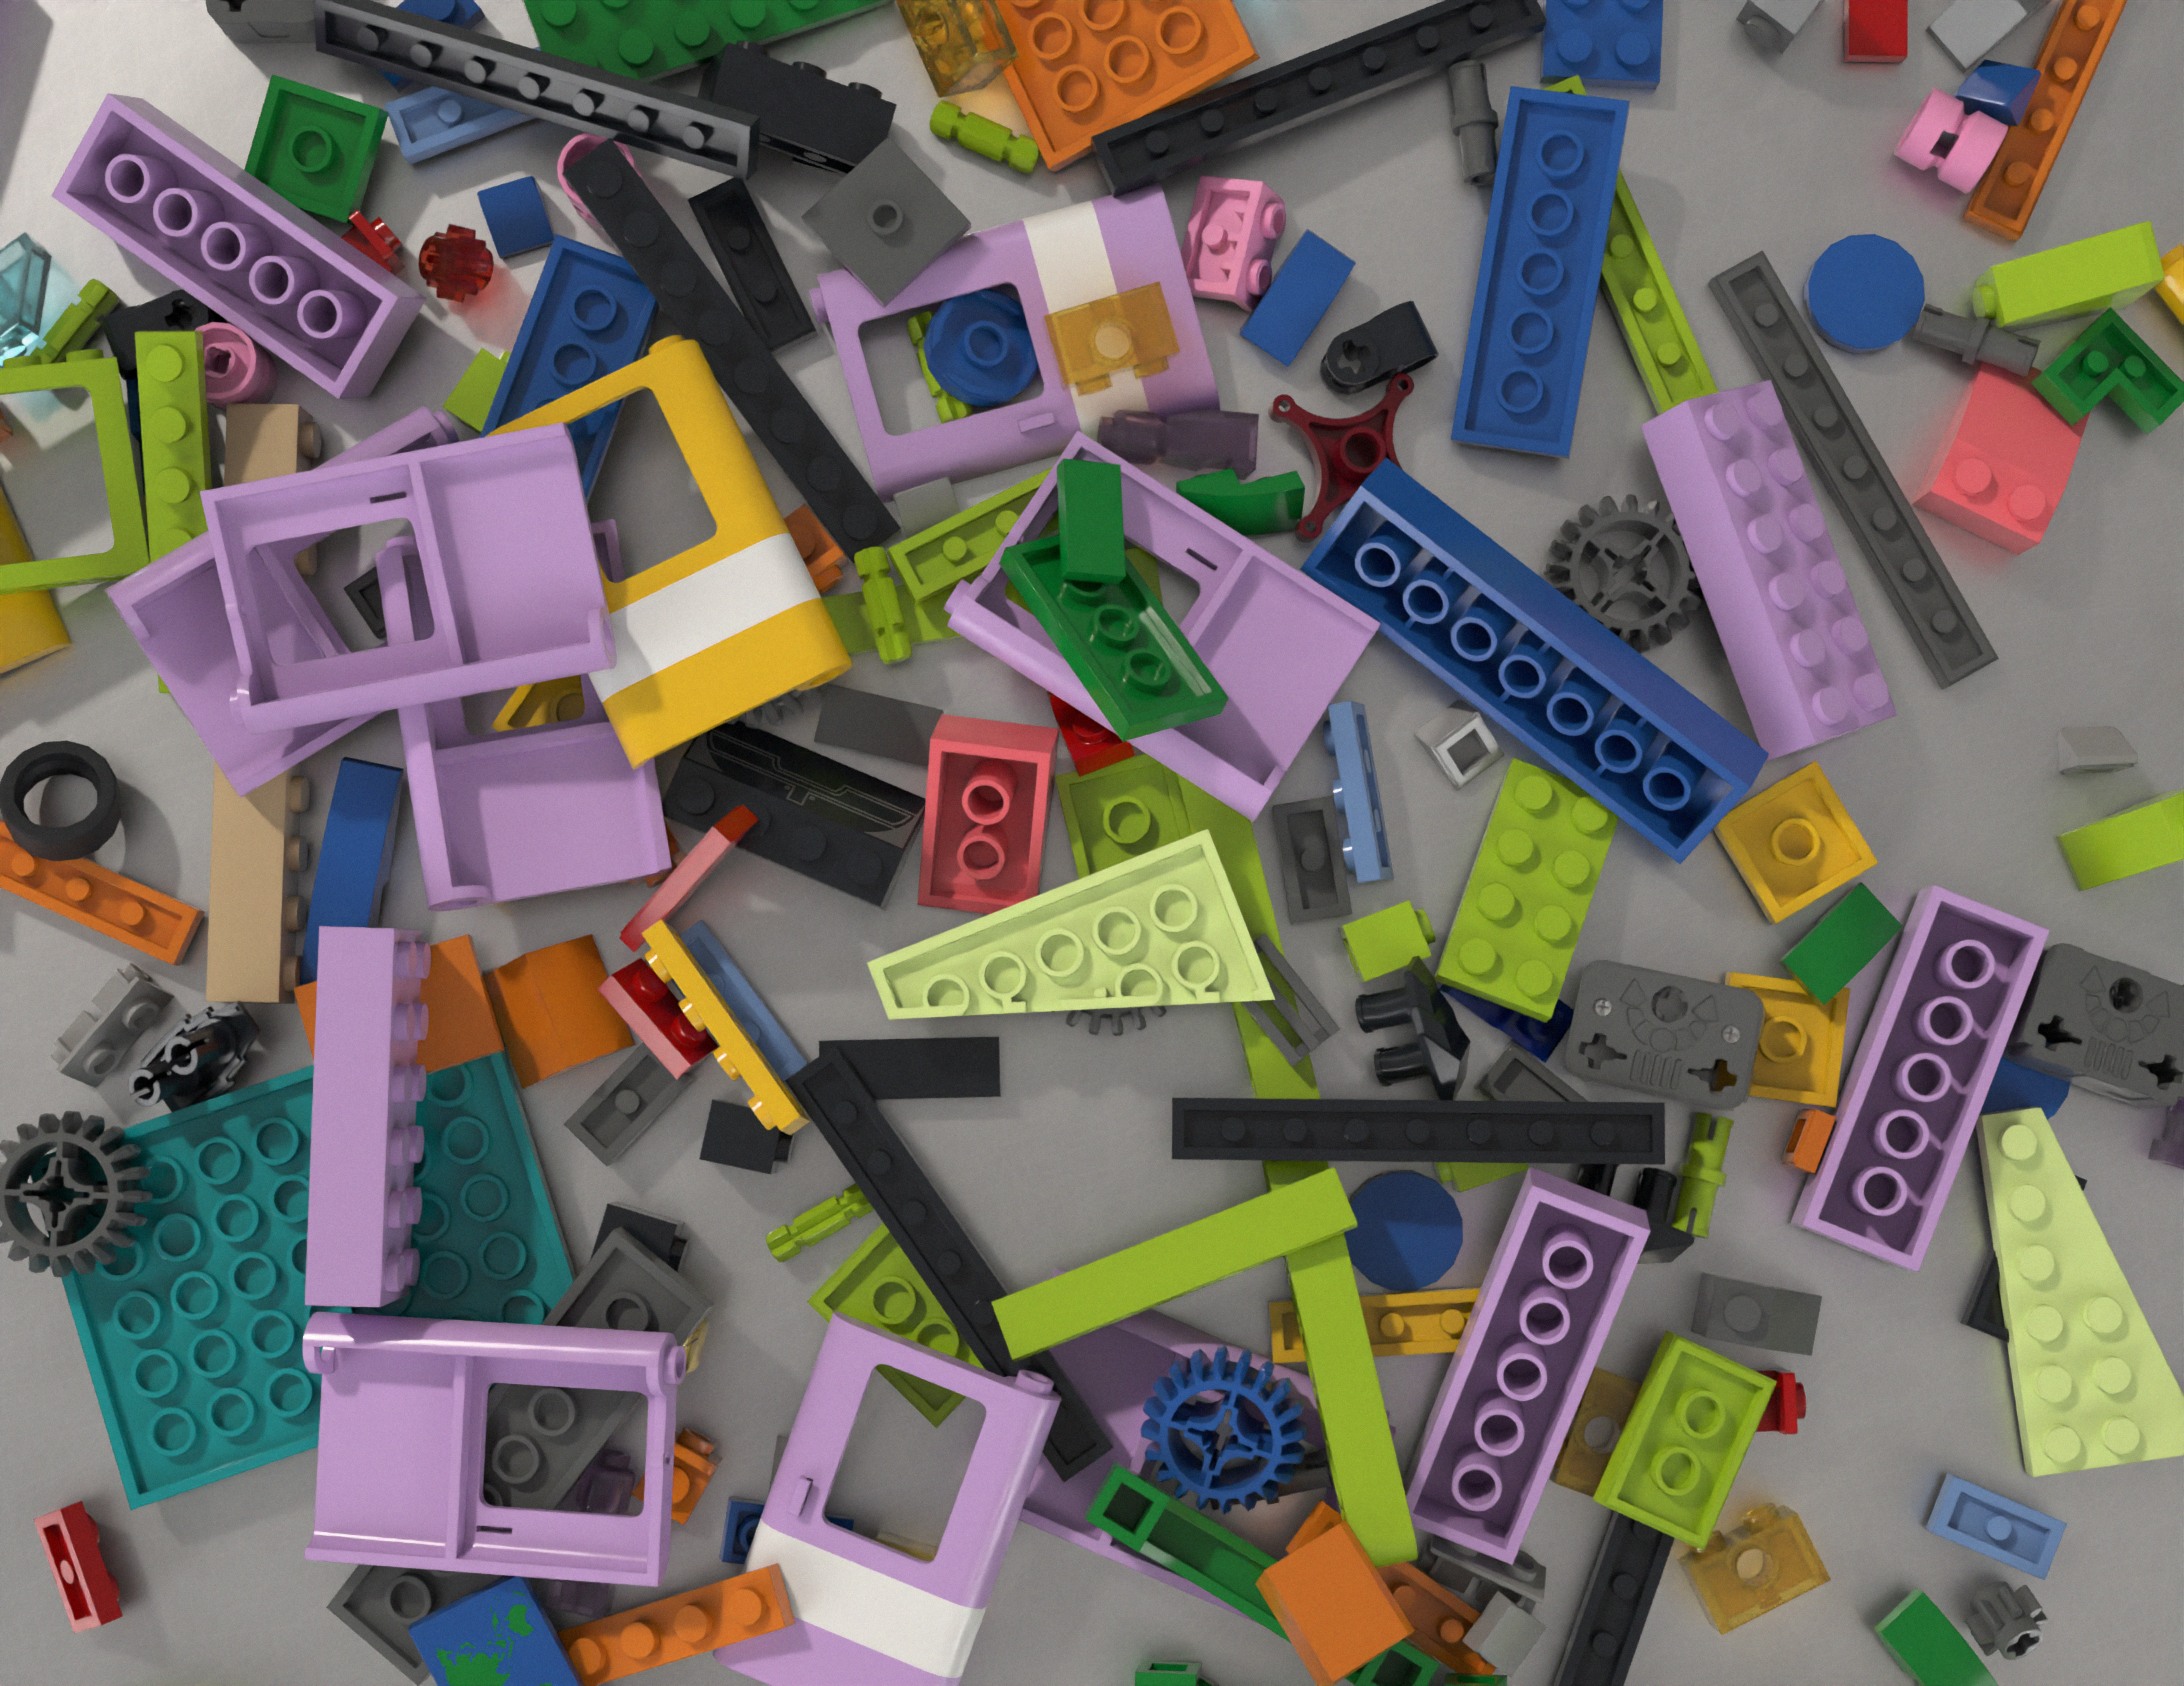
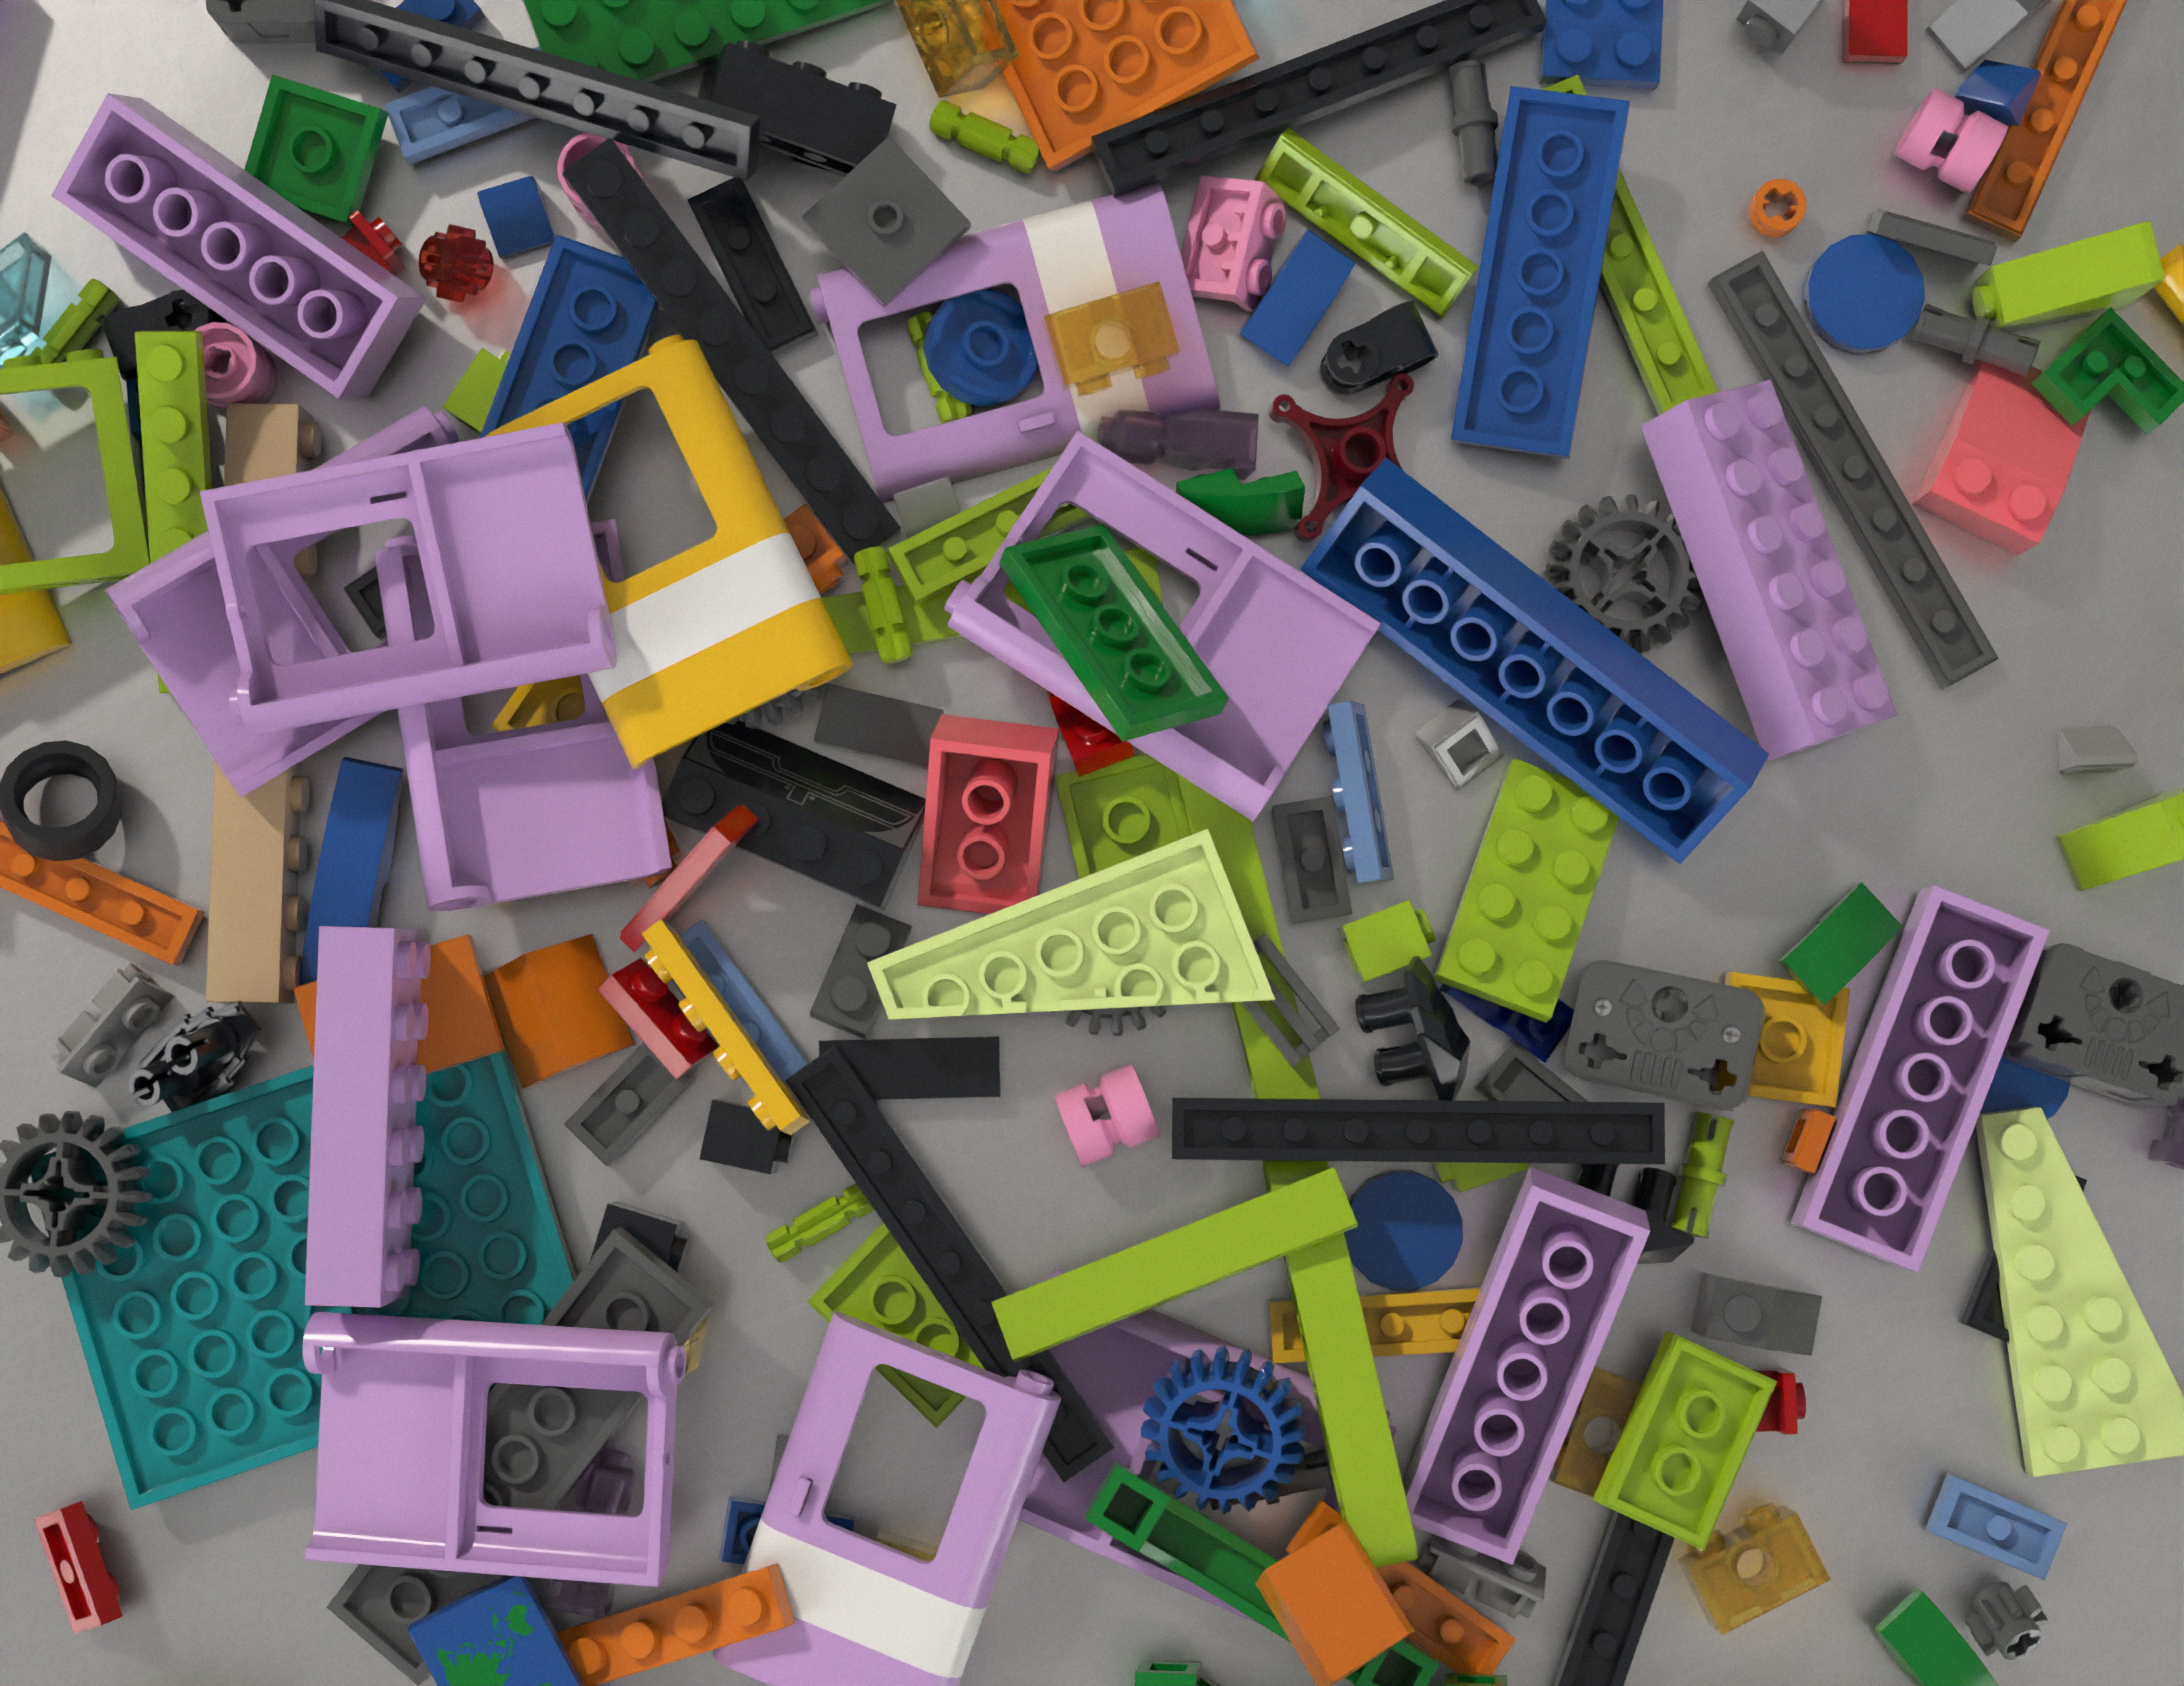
orange bracket [632,1427,723,1525] -> none
green tile [1057,458,1126,584] -> none
light grey slope [1462,1591,1547,1677] -> none
yellow plate [1713,761,1878,925] -> none
none -> dark grey plate [810,904,912,1039]
none -> bright pink wheel [1054,1063,1161,1168]
none -> lime plate [1254,128,1479,318]
none -> orange bush [1748,179,1806,238]
none -> dark grey tile [1867,209,1998,266]

